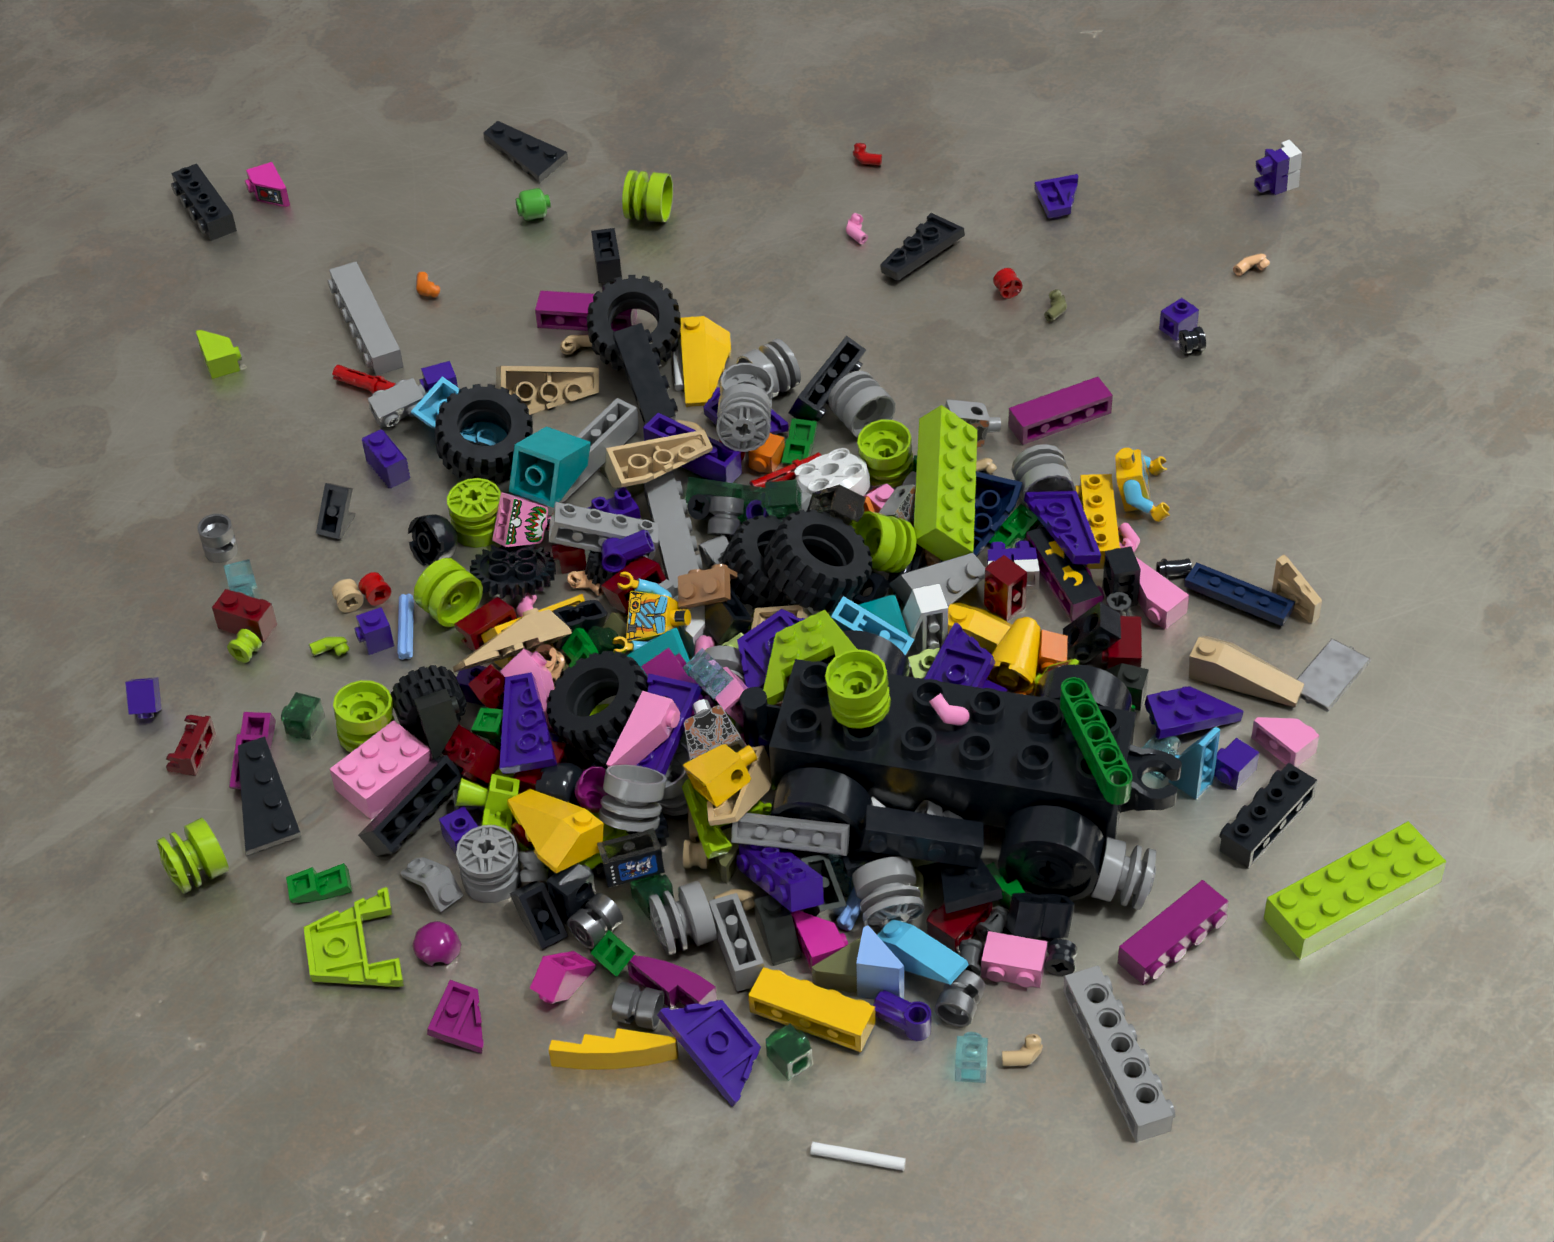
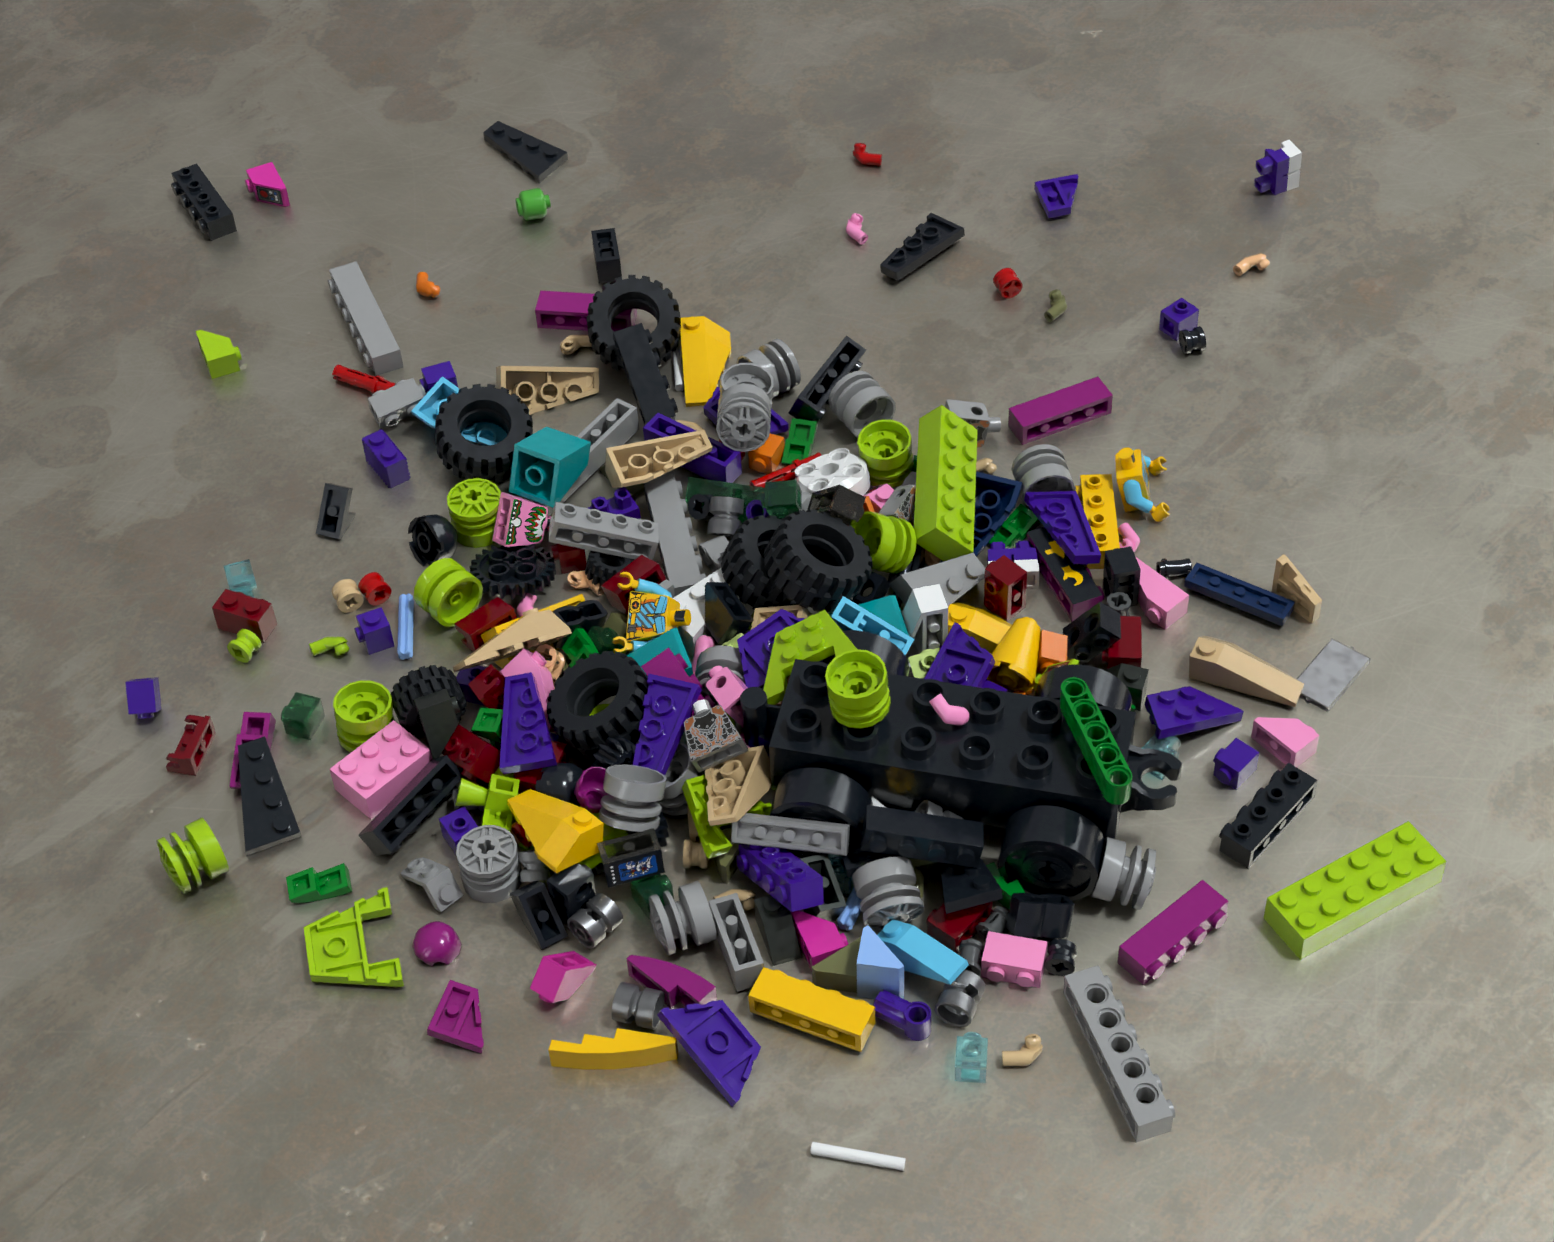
flat silver wheel [197,514,238,563] -> none
green slope [590,930,635,977] -> none
dark purple piece [601,529,655,572] -> none
bright pink slope [606,691,680,767] -> none
lime wheel [622,170,673,222] -> none
medium nougat bracket [678,564,737,609] -> none
clear light blue brick [683,648,733,699] -> none
yellow torso [683,744,758,807] -> none
clear green brick [765,1023,813,1081] -> none
medium azure slope [1169,727,1220,800] -> none

